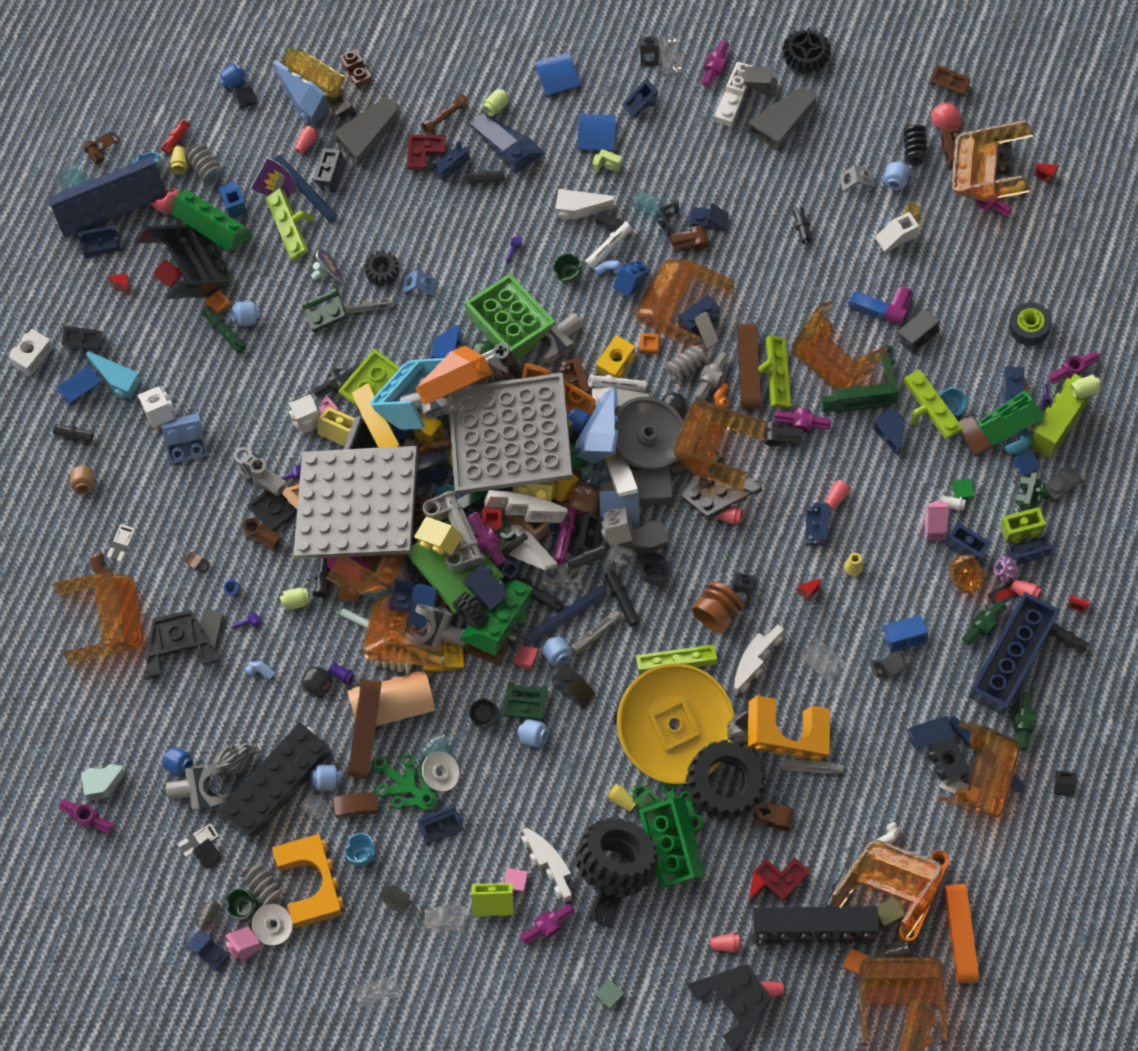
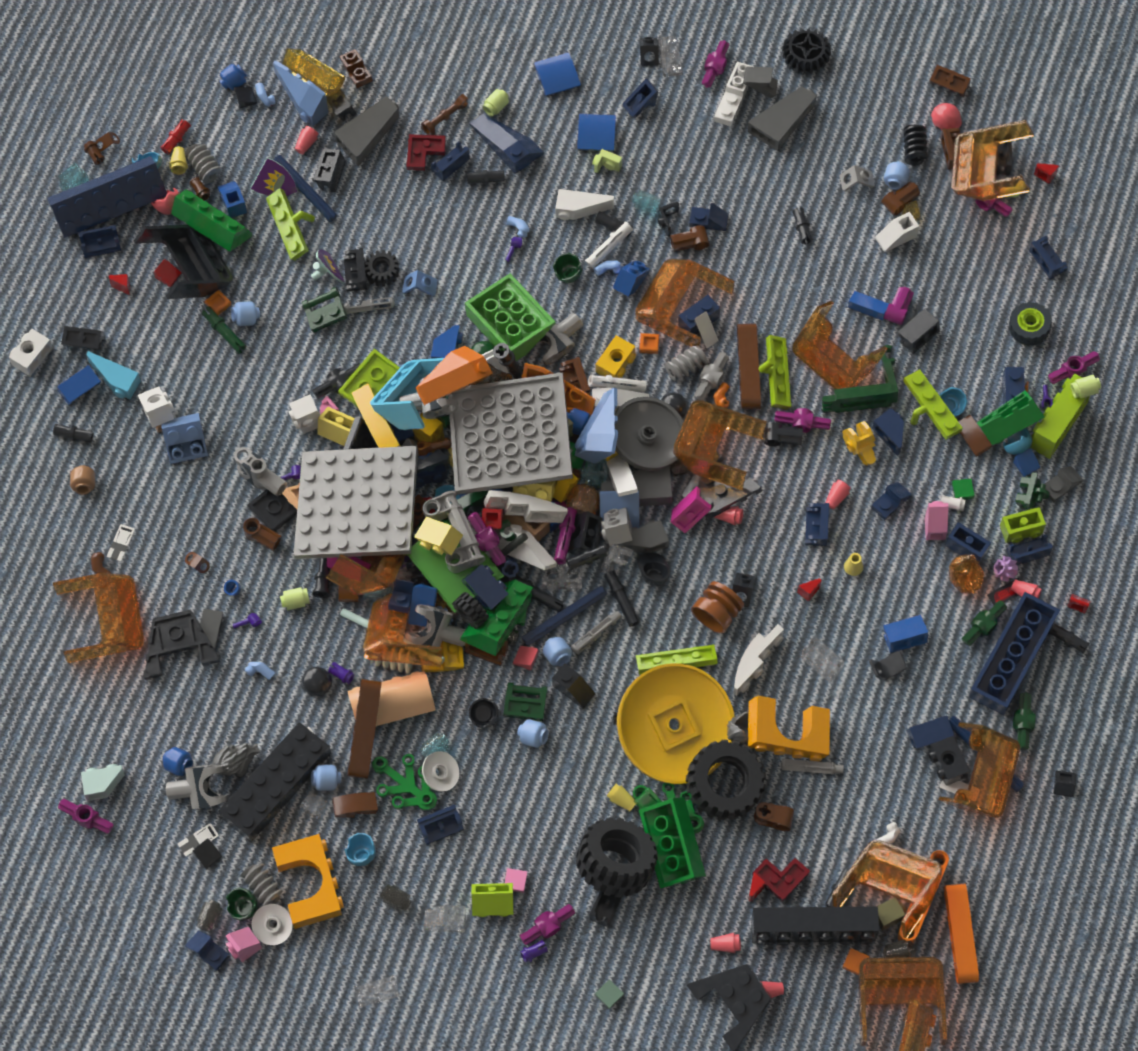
white slope [521,828,572,903] -> none
none -> reddish brown pin [189,177,210,201]
none -> light blue arm [255,83,276,107]
none -> black hinge [343,248,367,292]
none -> light blue arm [506,216,529,238]
none -> dark purple pin [520,940,548,963]
none -> dark pink panel [671,487,711,533]
none -> yellow hinge [842,421,876,466]
none -> dark blue slope [871,482,912,520]
none -> reddish brown piece [881,182,920,216]
none -> dark blue hinge [1029,236,1068,279]

